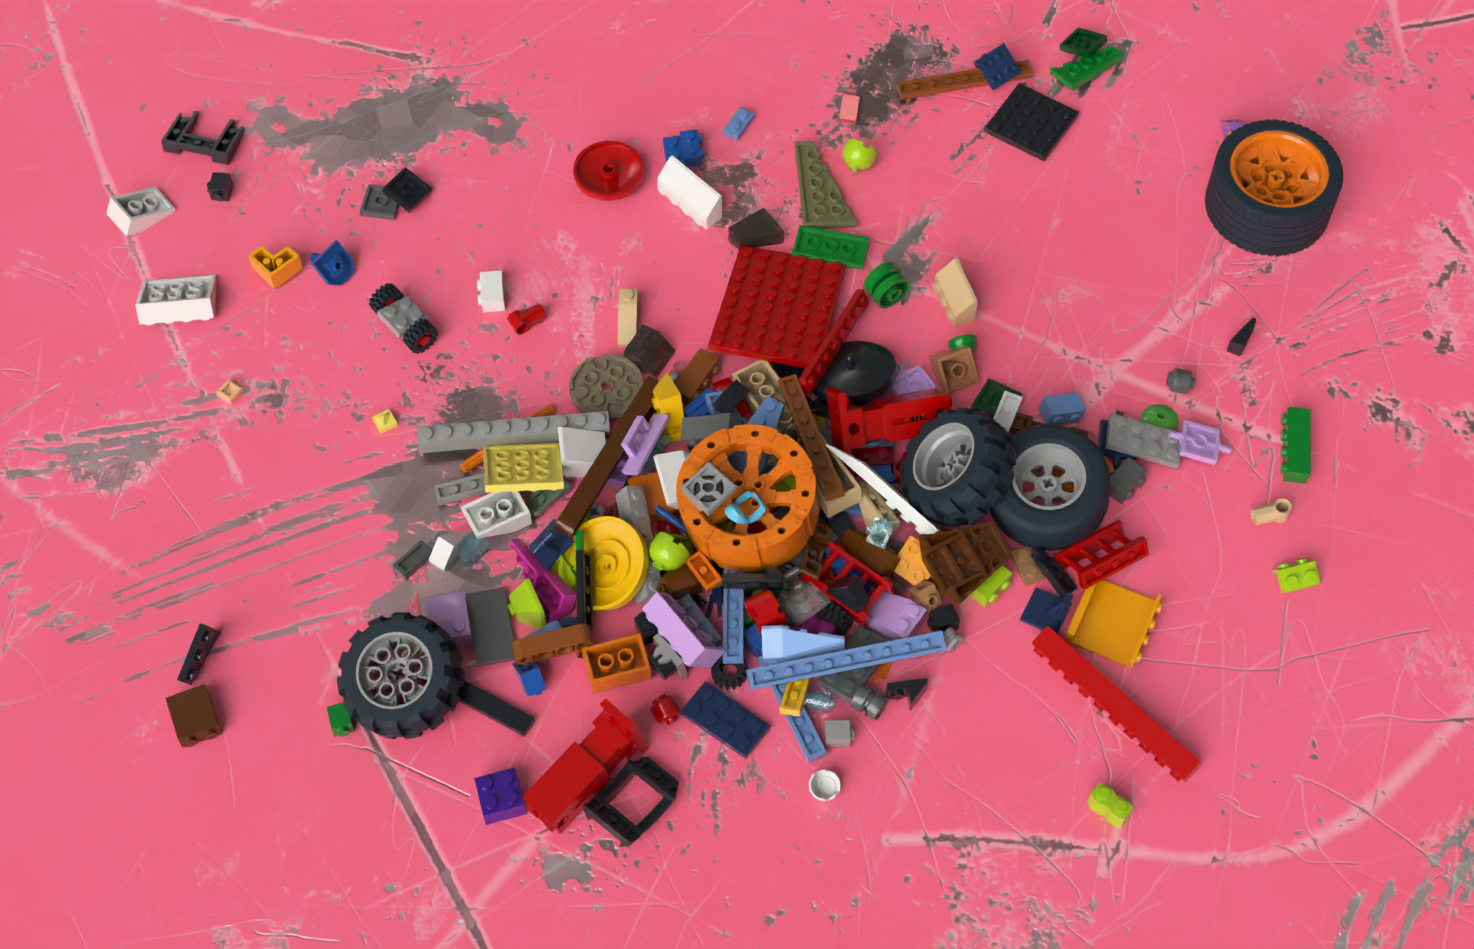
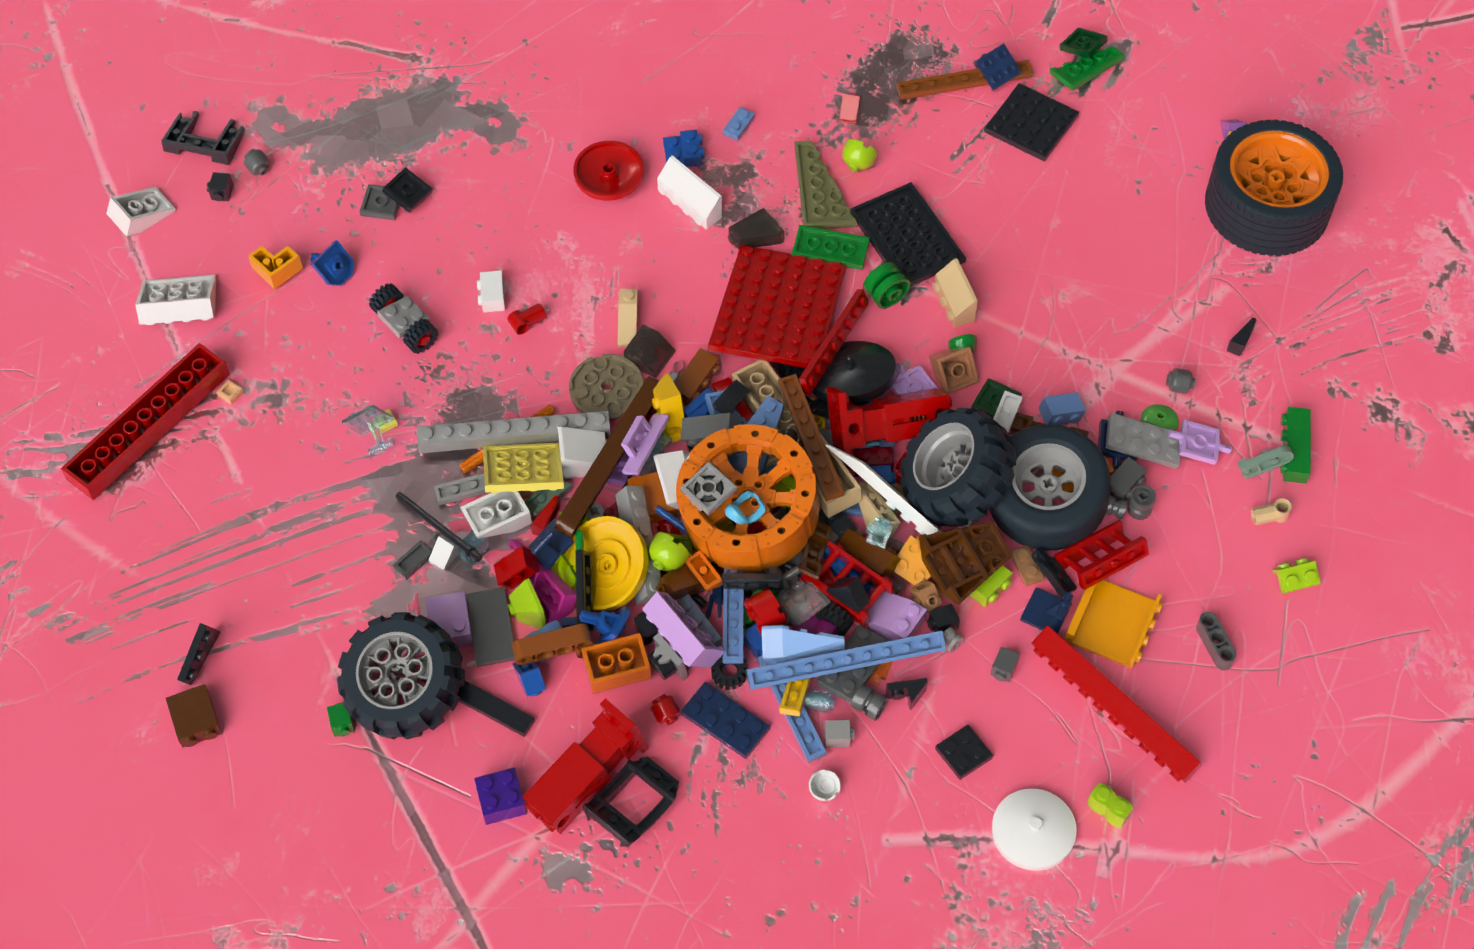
none -> red brick [61,343,230,500]
none -> dark grey head [243,149,270,175]
none -> clear light blue plate [342,404,395,456]
none -> black bar [395,492,482,562]
none -> red brick [494,546,539,589]
none -> red slope [531,495,560,536]
none -> blue piece [579,606,630,645]
none -> black plate [850,182,966,287]
none -> black plate [935,725,993,780]
none -> dark grey brick [990,647,1020,682]
none -> white dish [992,789,1077,871]
none -> dark grey wheel [1106,495,1128,519]
none -> dark grey wheel [1127,485,1156,520]
none -> dark grey beam [1196,612,1236,671]
none -> sand green plate [1238,446,1294,479]

